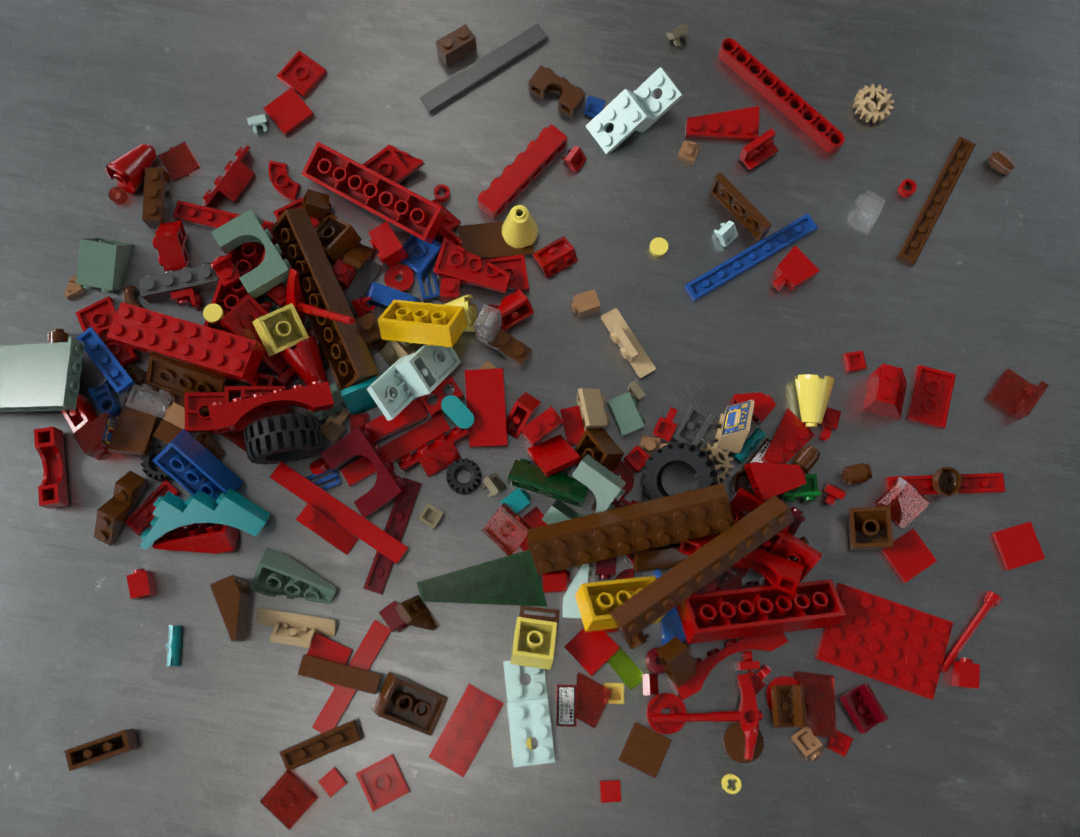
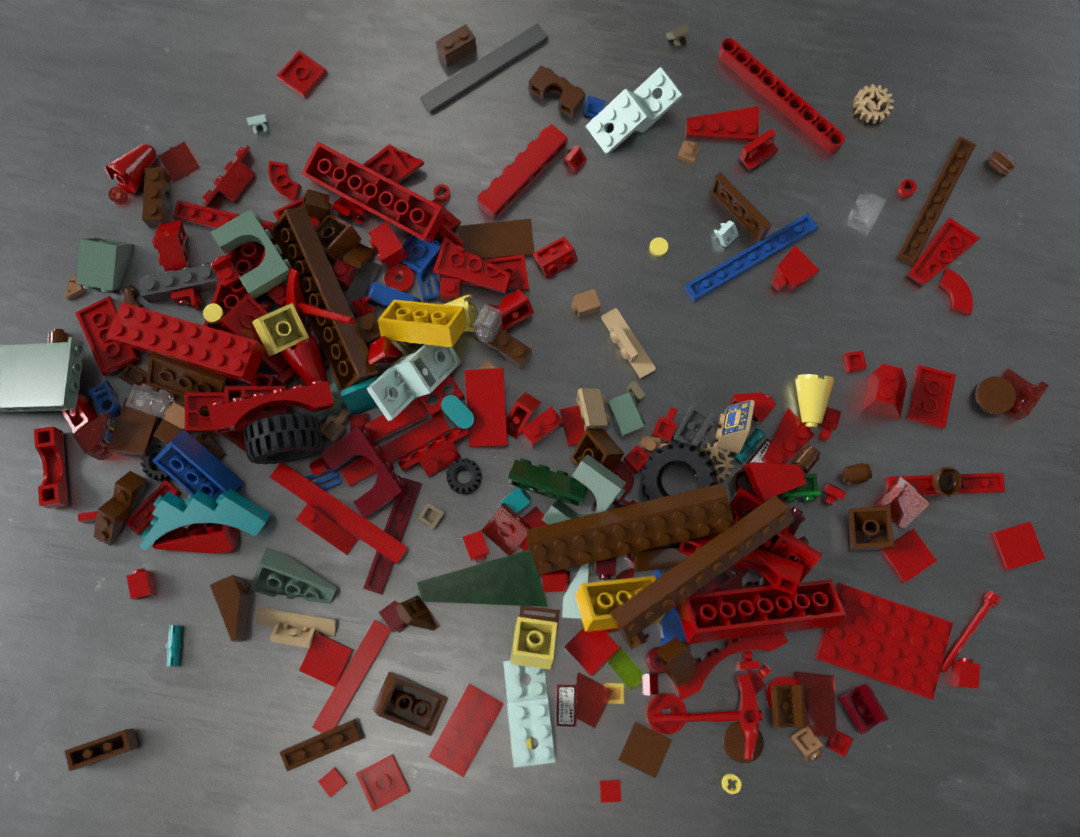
blue plate [75,327,136,395] -> none
clear red tile [259,769,318,830] -> none
red tile [263,87,314,136] -> none
reddish brown tile [298,654,382,695] -> none
dark tan tile [481,473,507,498] -> none
light yellow cone [502,205,539,249] -> none
red tile [527,434,581,477] -> none
none -> red tile [78,511,97,524]
none -> red plate [332,197,367,224]
none -> red slope [368,335,403,365]
none -> red brick [463,530,490,562]
none -> red wing [907,217,980,286]
none -> red tile [939,268,973,315]
none -> reddish brown tile [975,377,1016,415]

